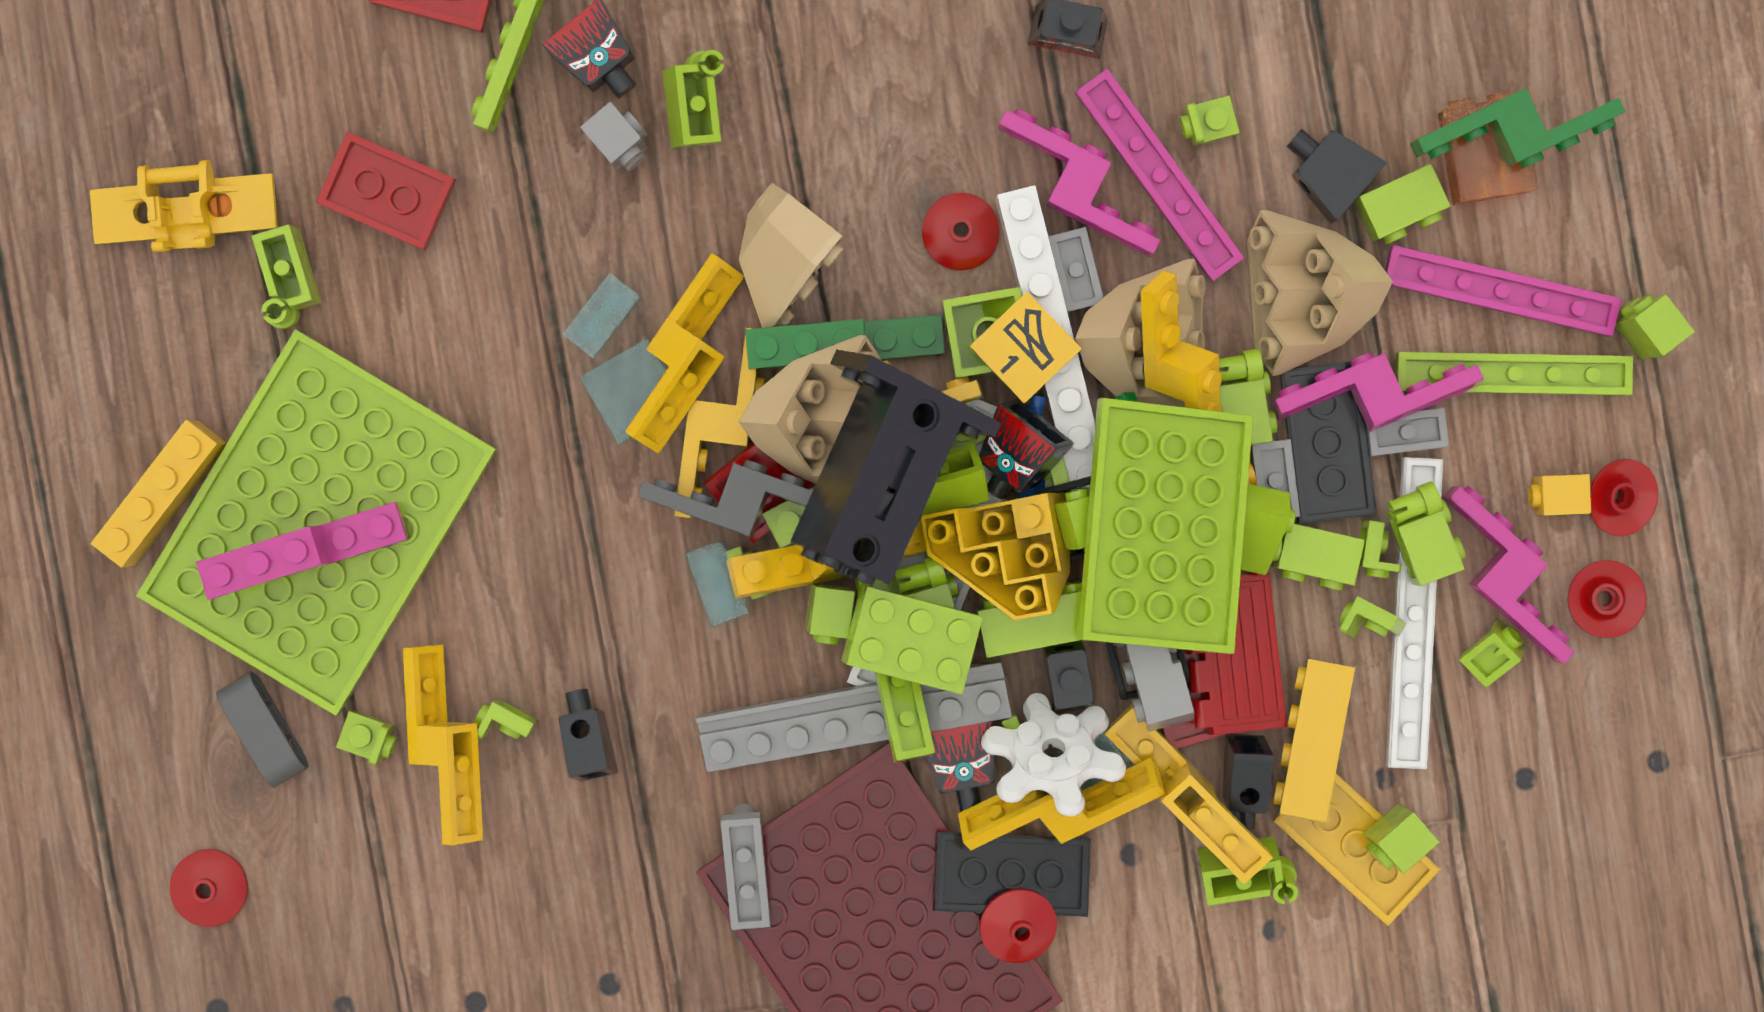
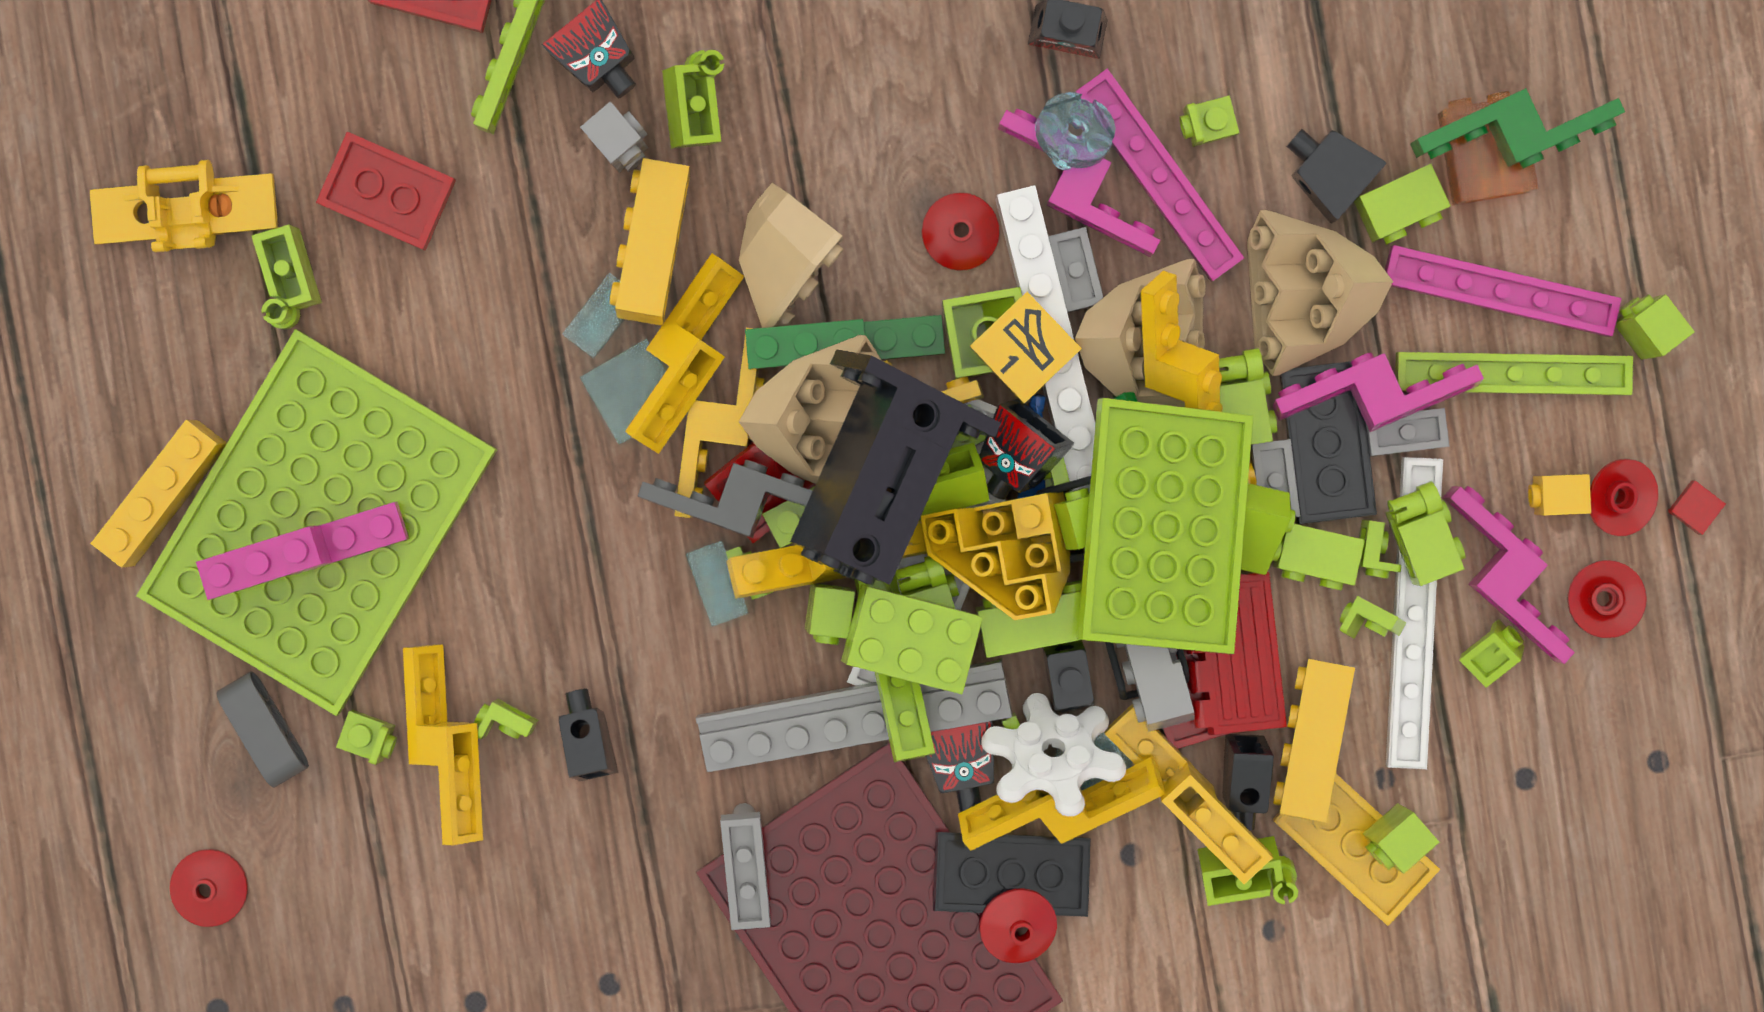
none -> yellow brick [610,158,690,326]
none -> clear light blue plate [1035,92,1116,170]
none -> tile [1668,480,1726,535]

